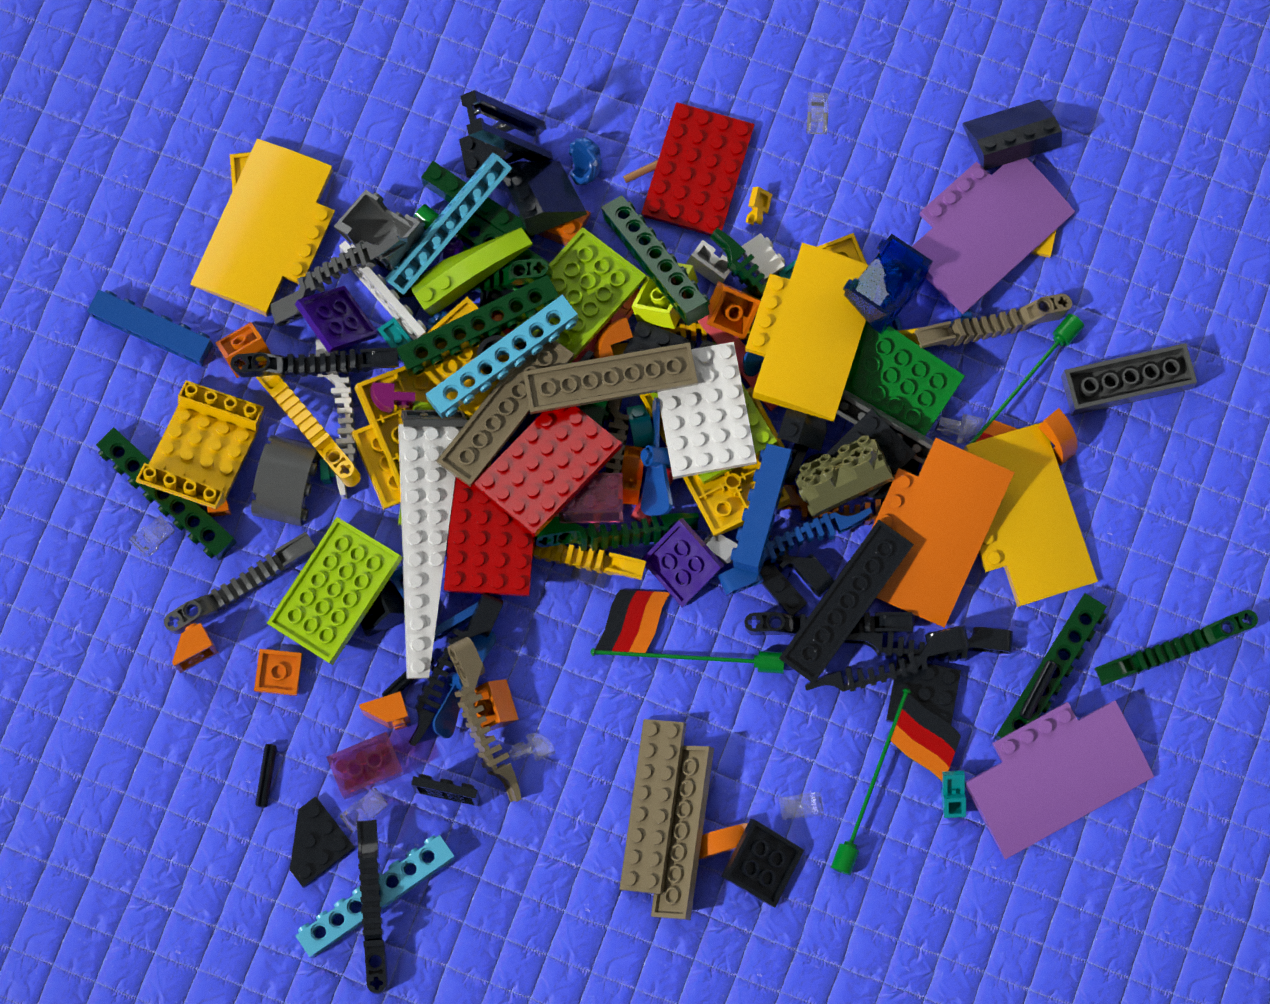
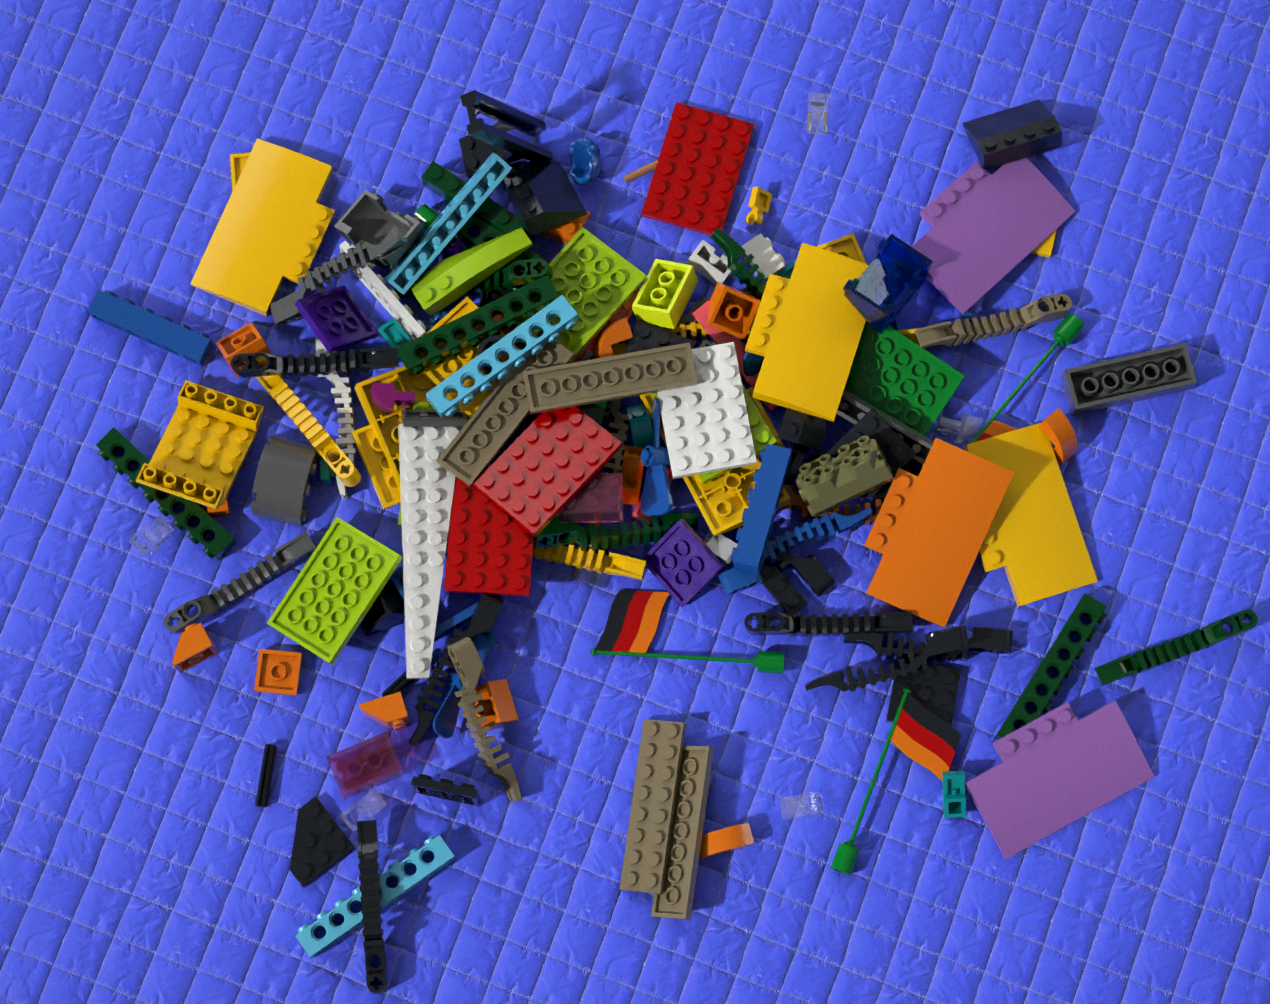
clear brick [509,733,556,761] -> none
dark green brick [601,195,710,326] -> none
black plate [721,819,804,908] -> none
black plate [779,520,914,684] -> none
black axle [1019,660,1057,720] -> none

